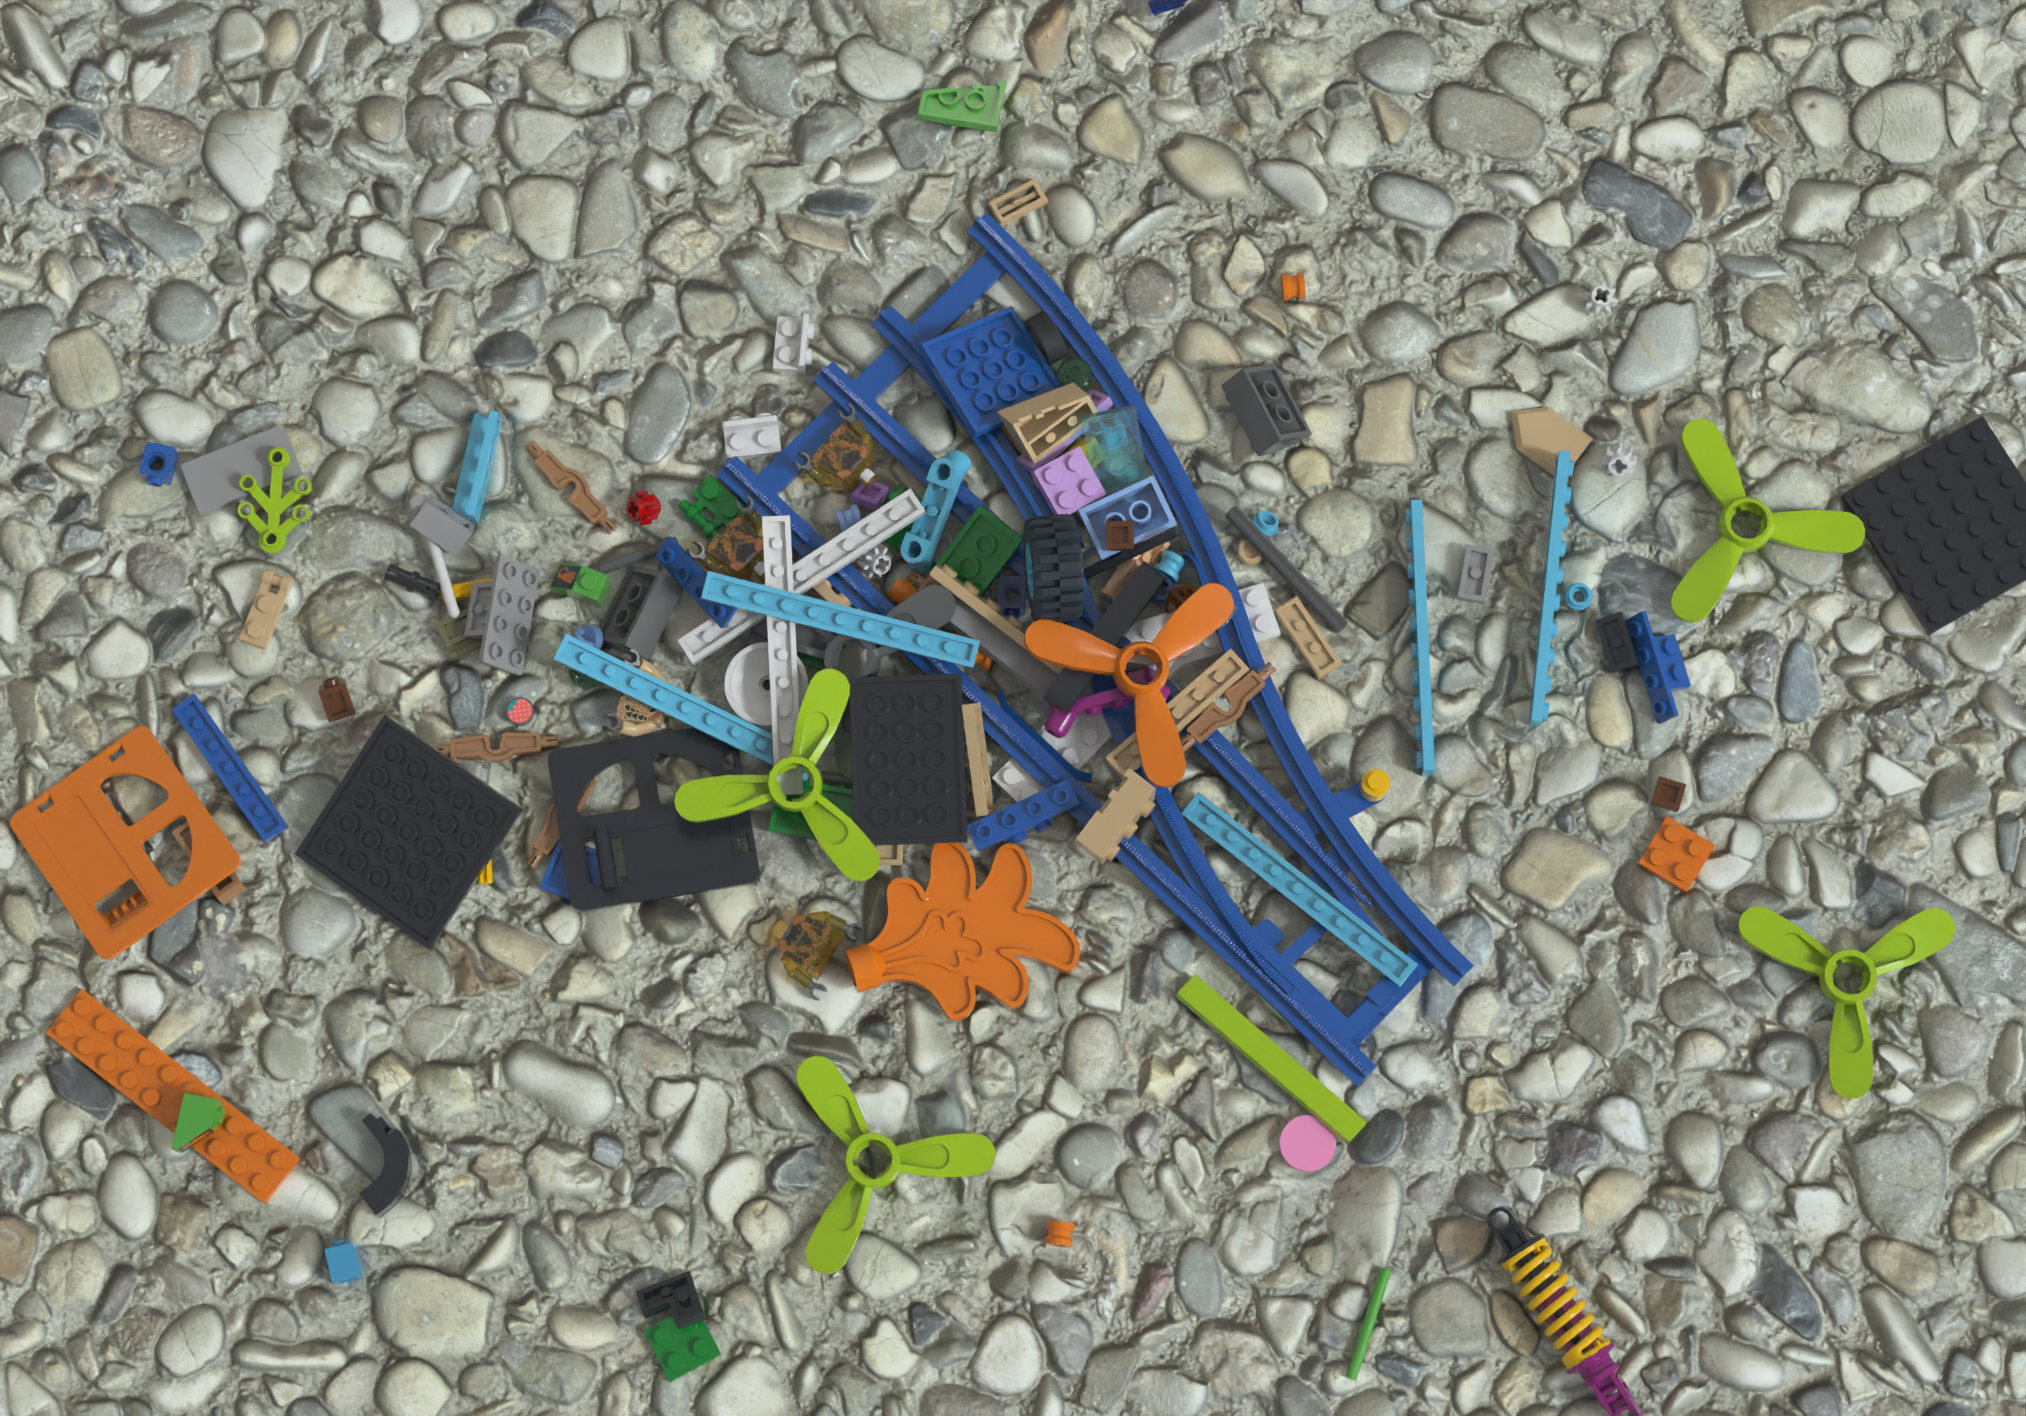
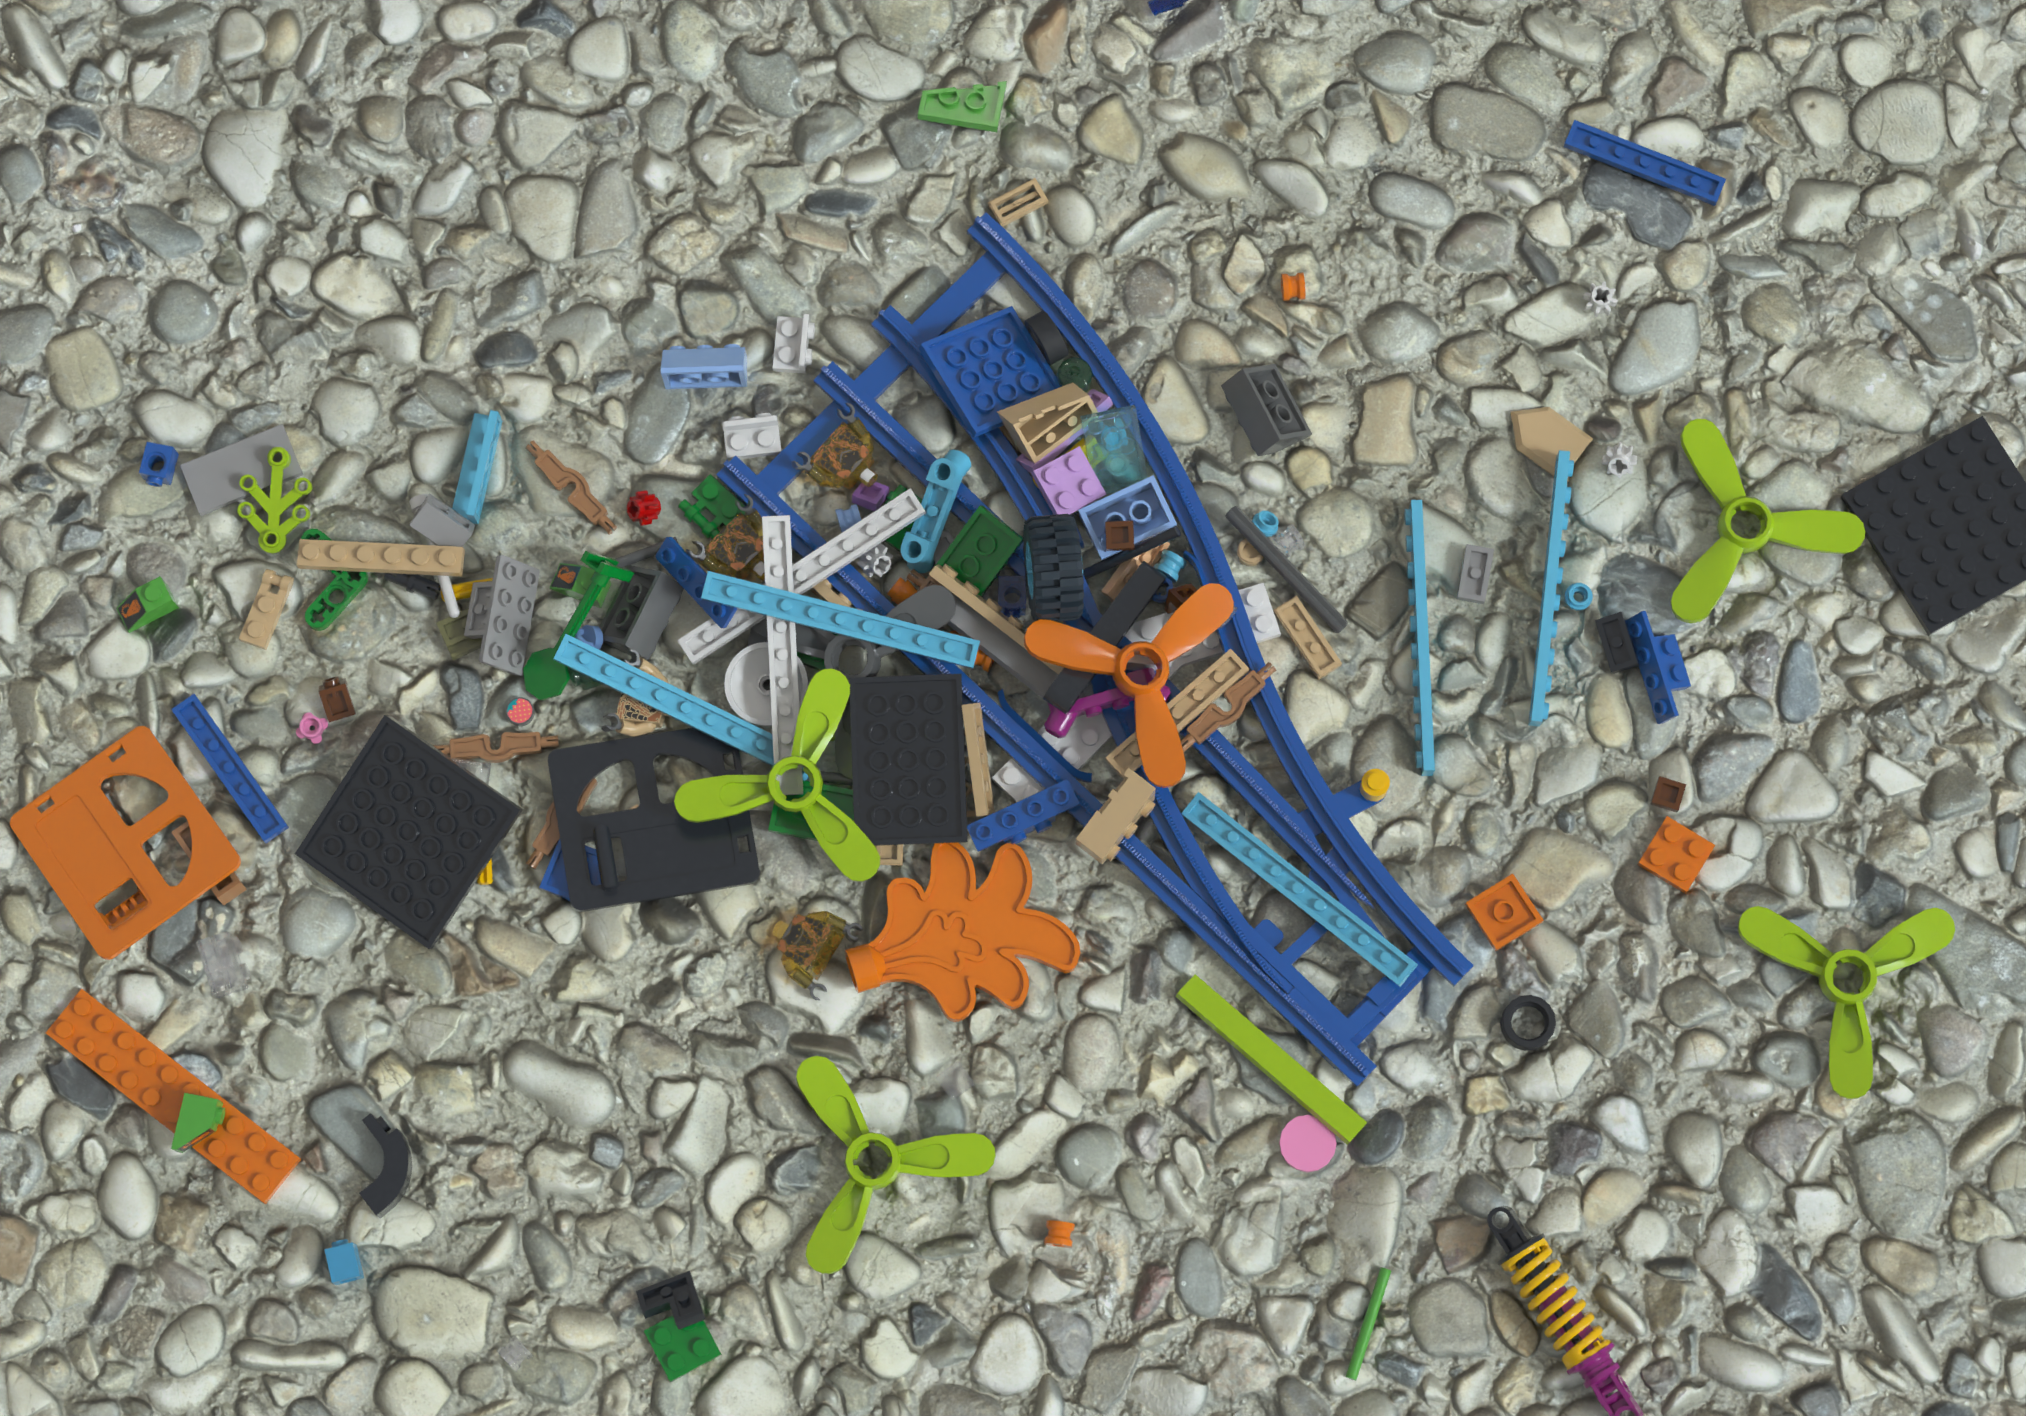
none -> bright green slope [116,576,179,633]
none -> tan plate [296,539,465,577]
none -> bright pink plate [296,712,328,744]
none -> green beam [301,528,369,631]
none -> green piece [523,551,634,701]
none -> light blue slope [661,344,747,389]
none -> orange plate [1465,874,1544,952]
none -> black tyre [1500,995,1556,1051]
none -> blue plate [1563,120,1726,206]

